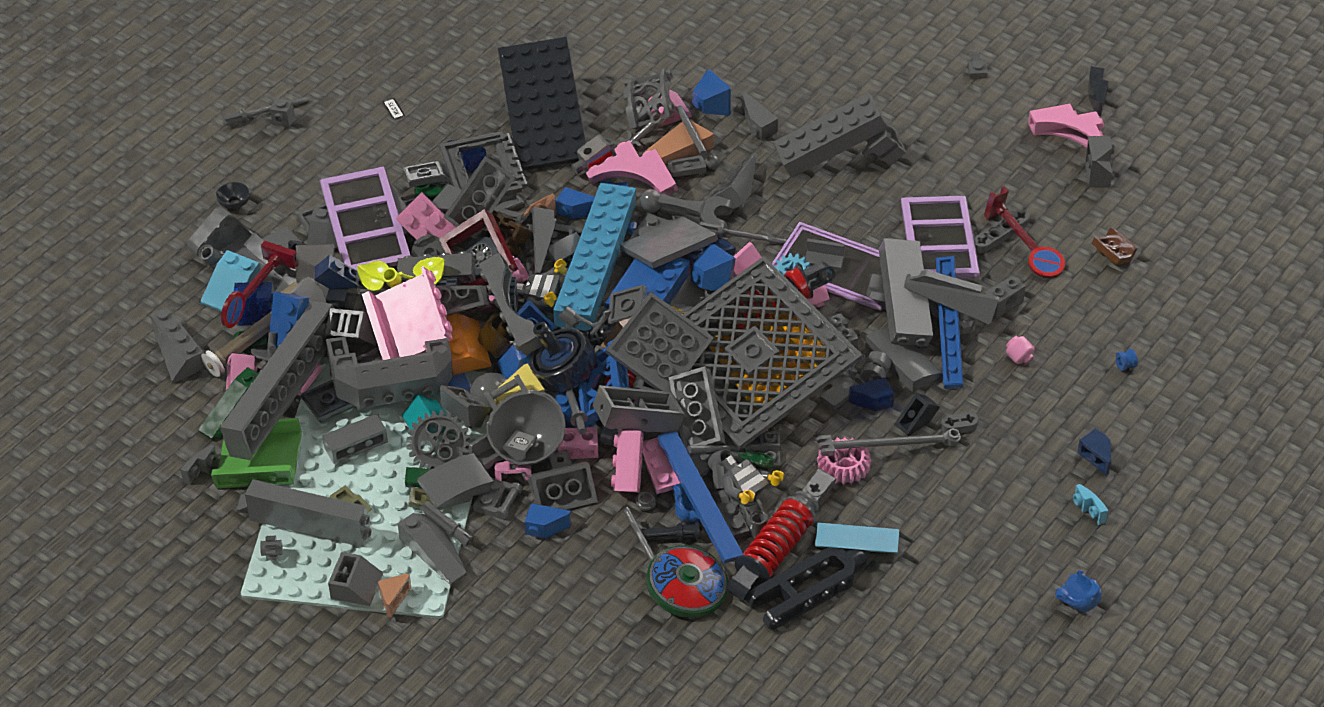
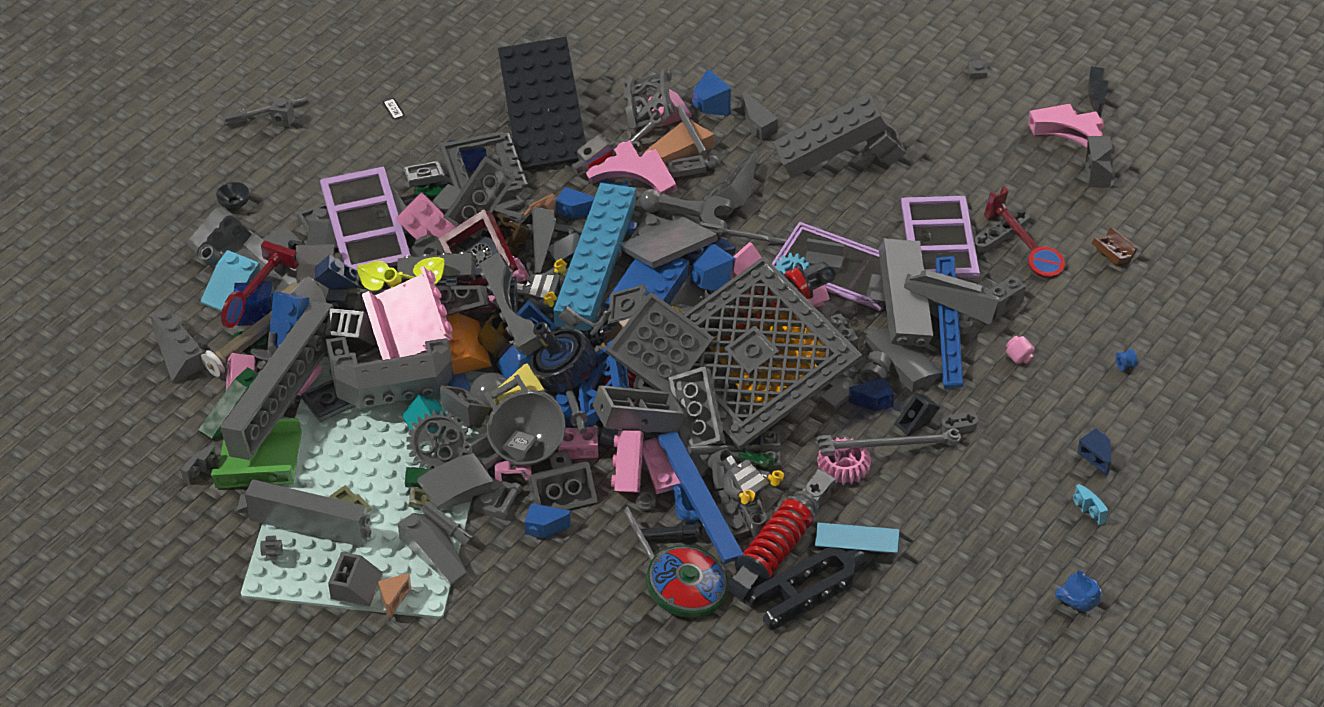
dark grey brick [322,414,388,464] -> none

